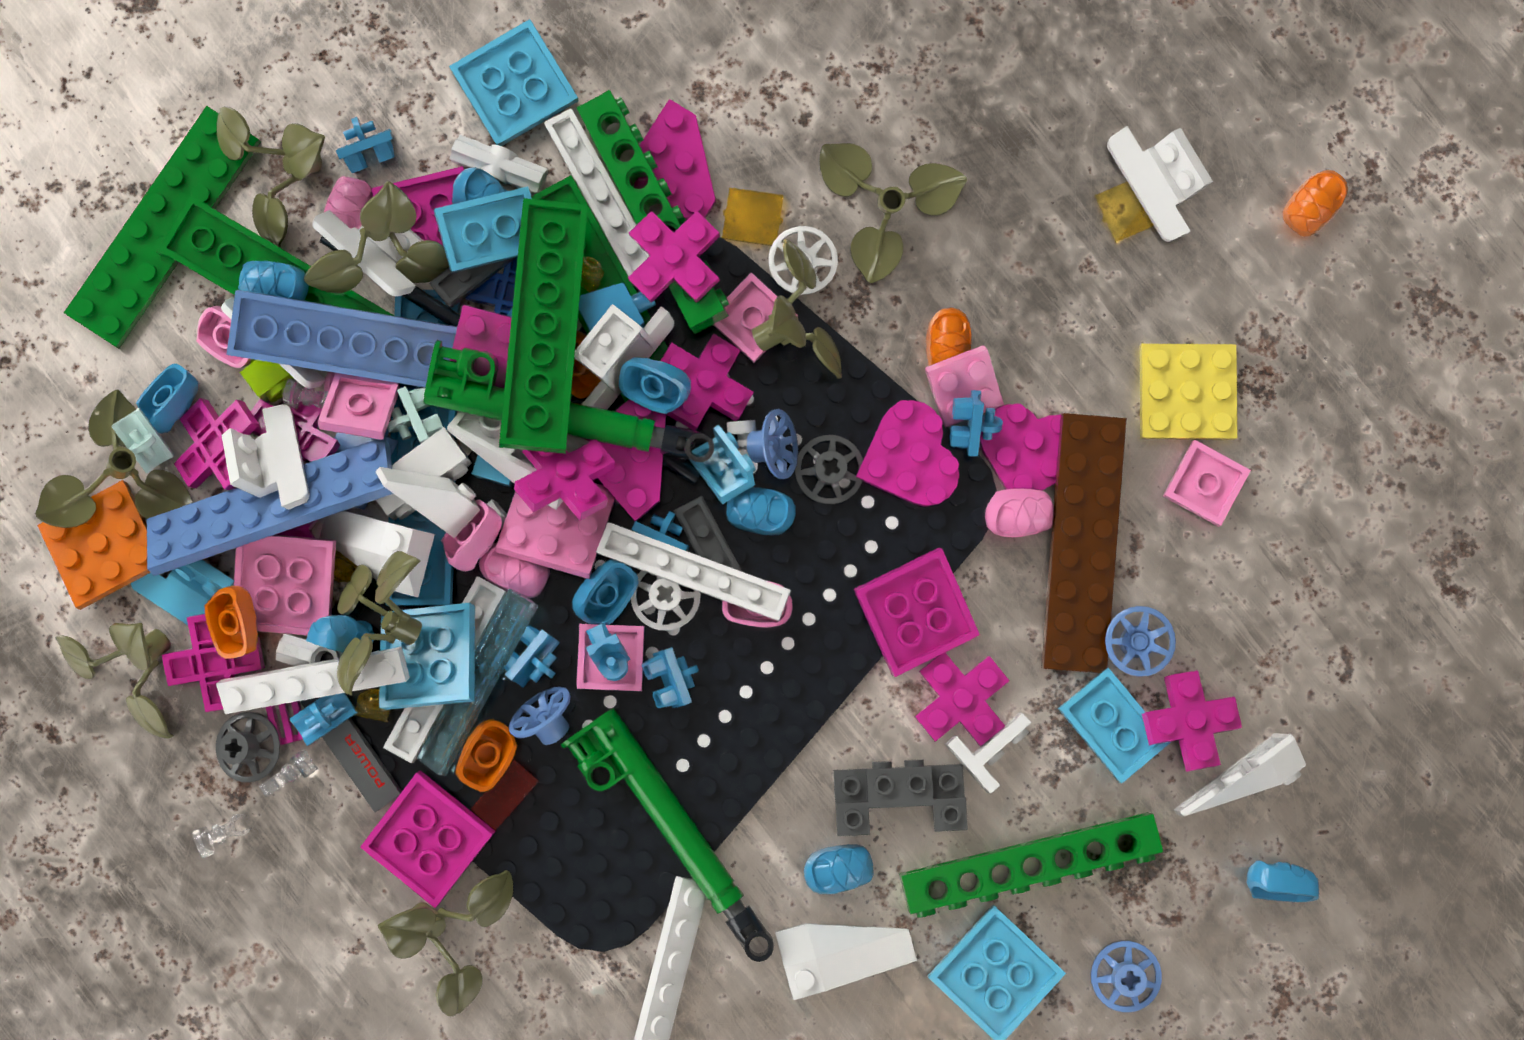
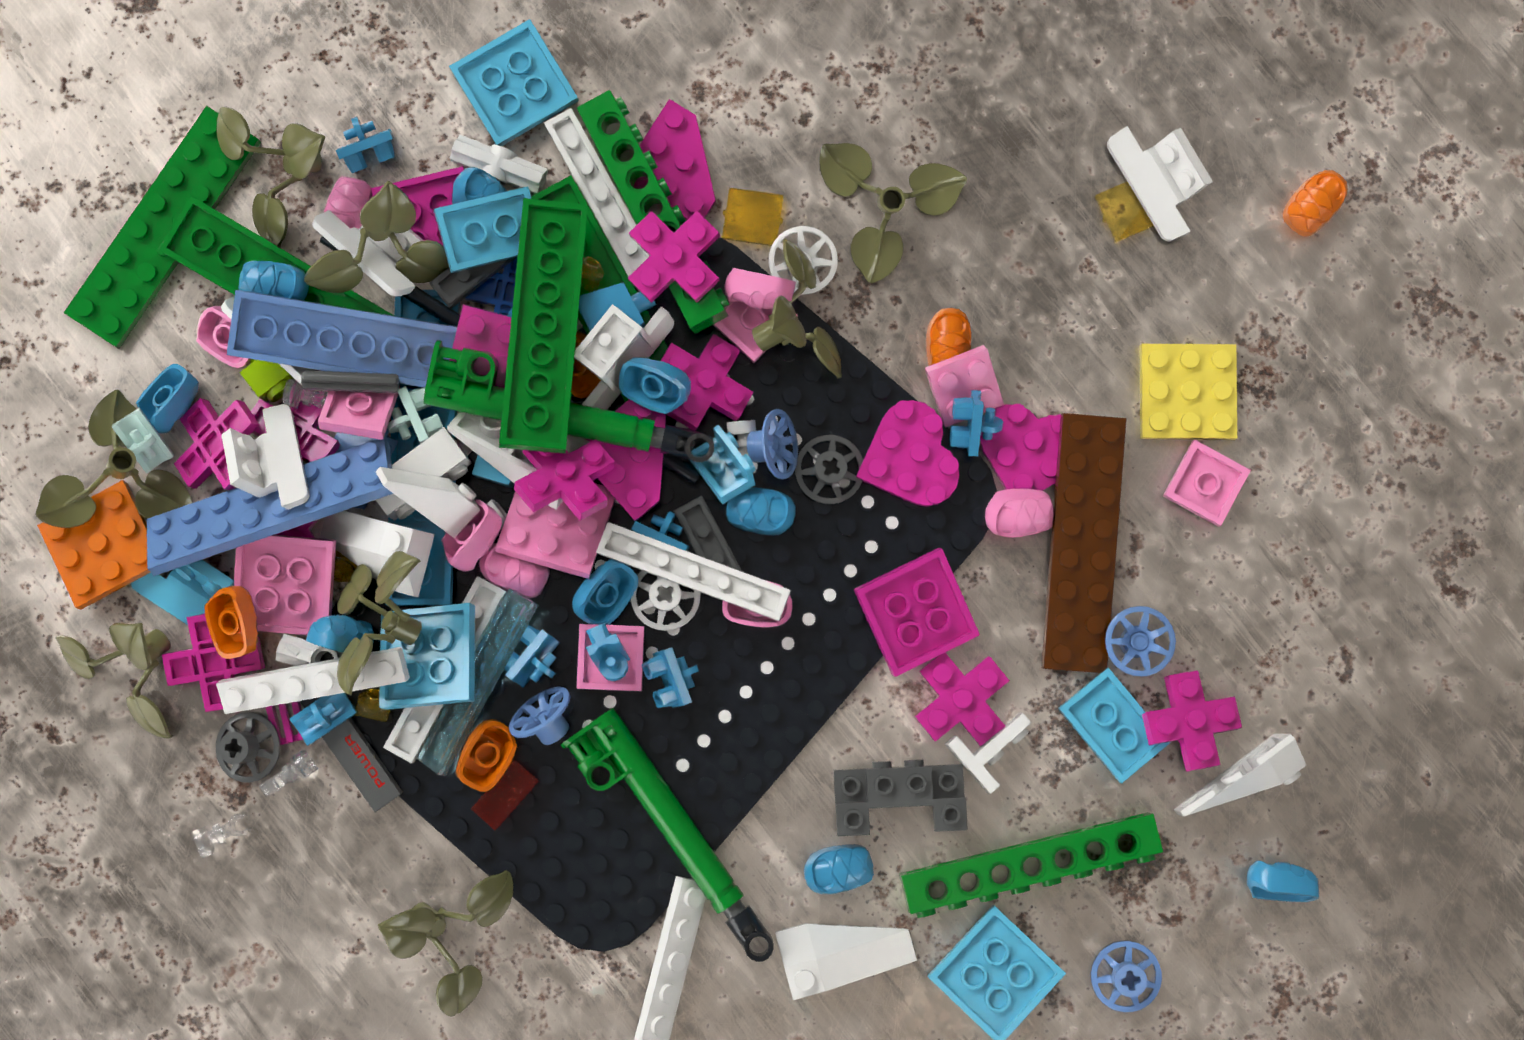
dark pink plate [360,770,496,908] -> none
none -> dark grey axle [301,371,399,393]
none -> bright pink piece [724,268,796,309]

